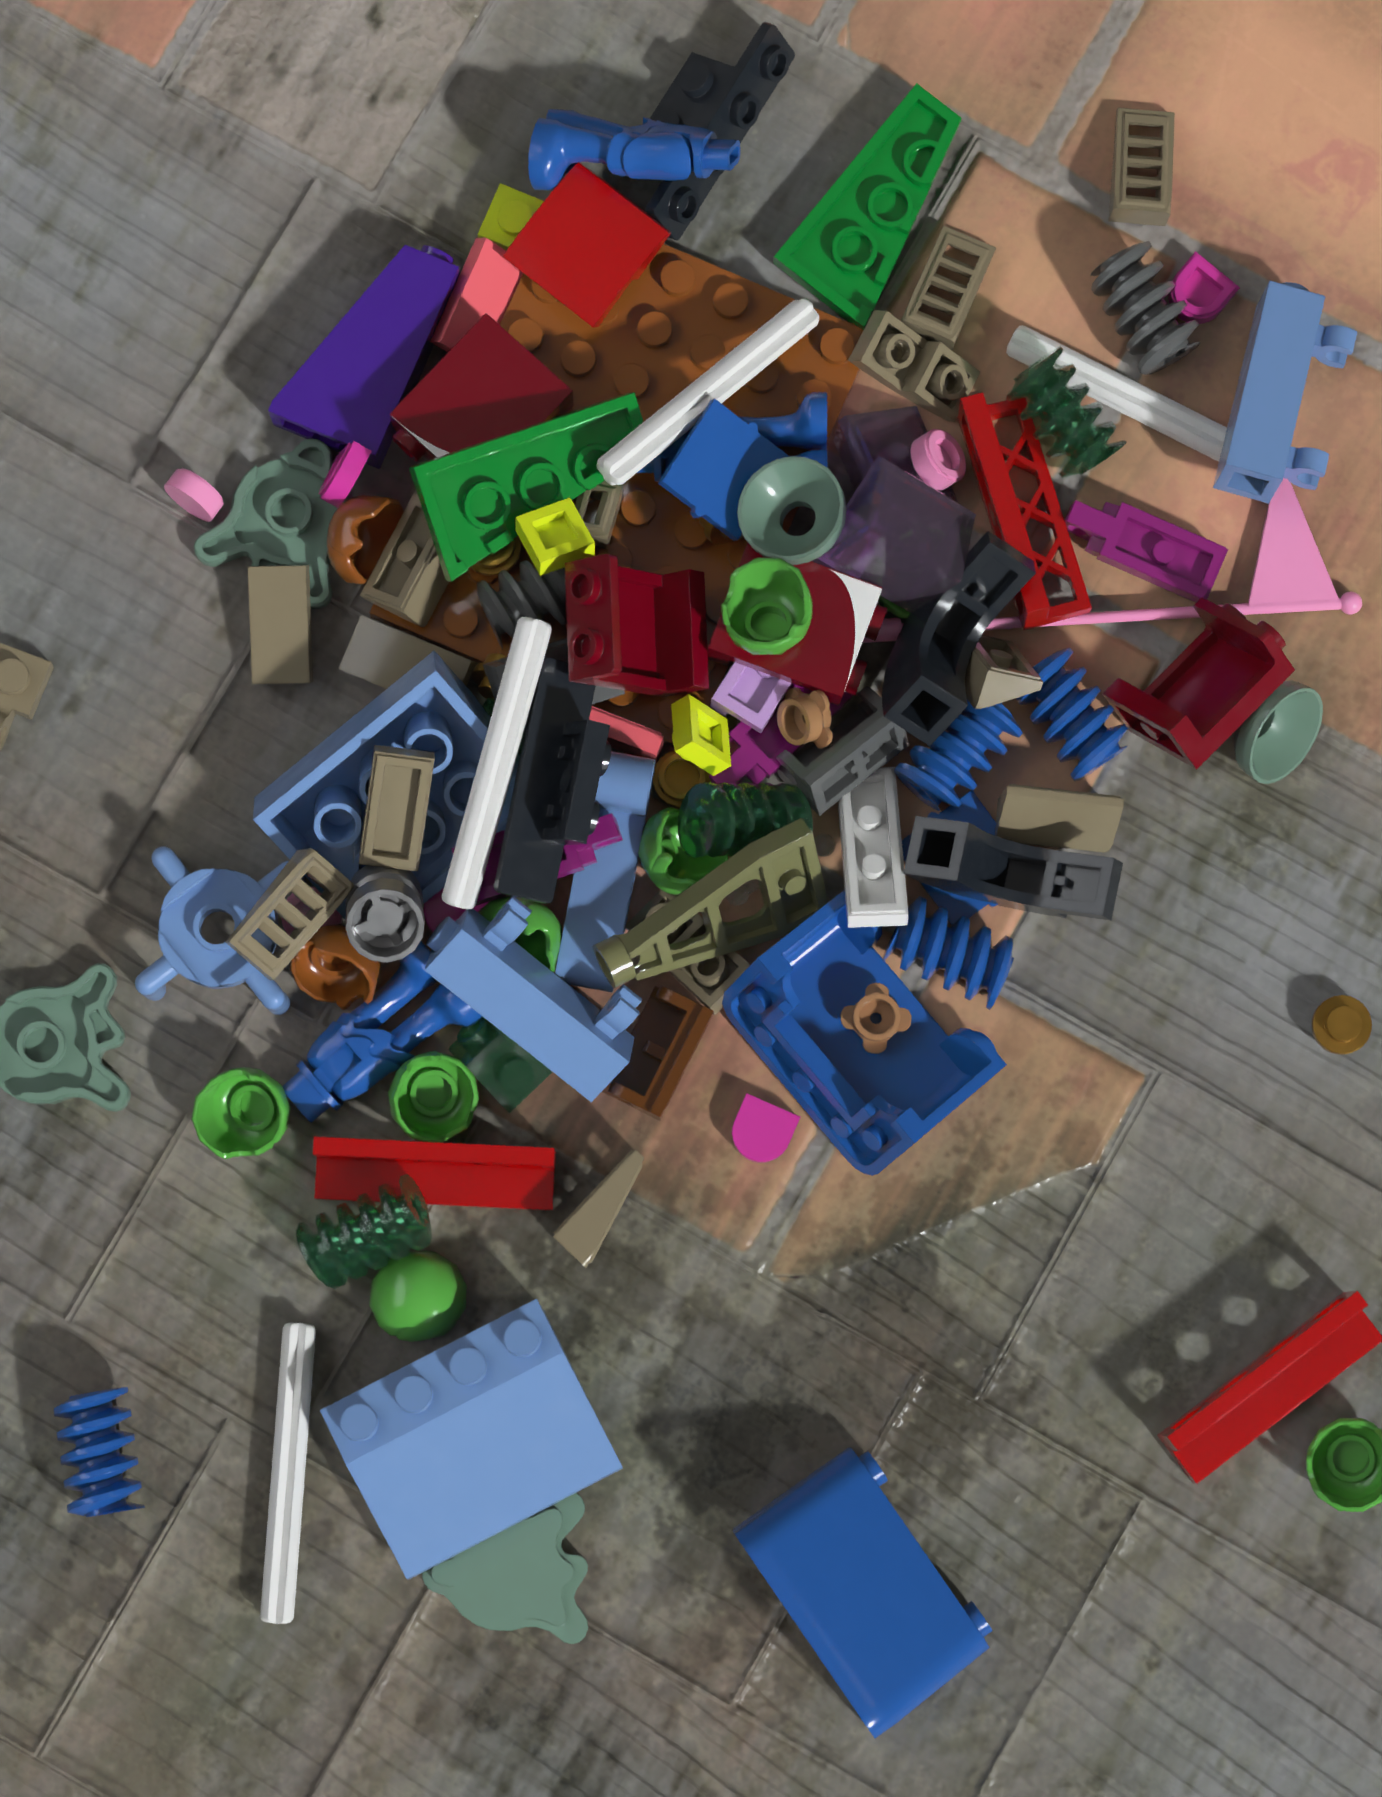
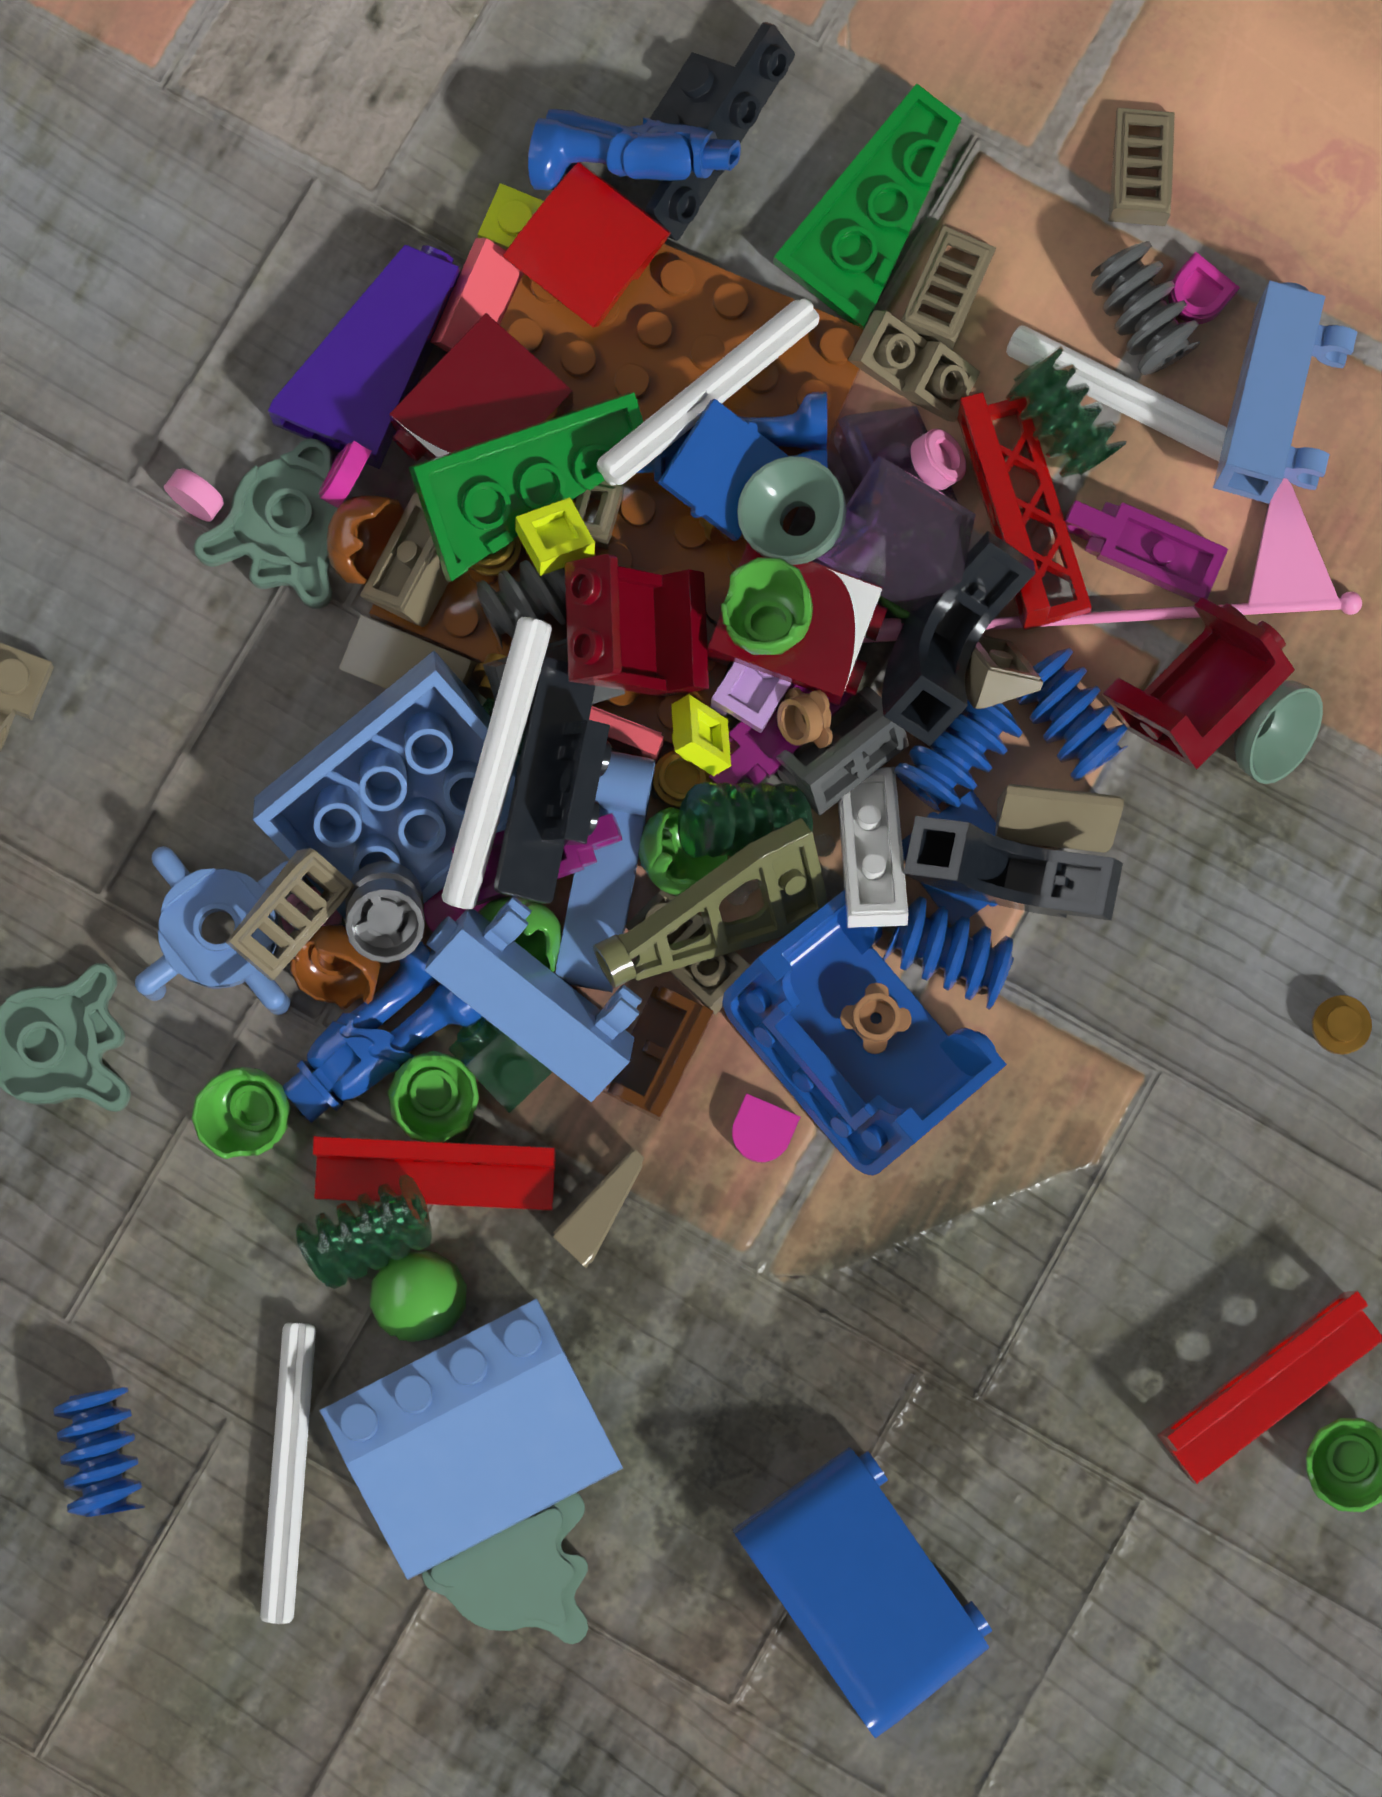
dark tan tile [248,565,313,684] -> none
dark tan tile [359,745,435,871] -> none

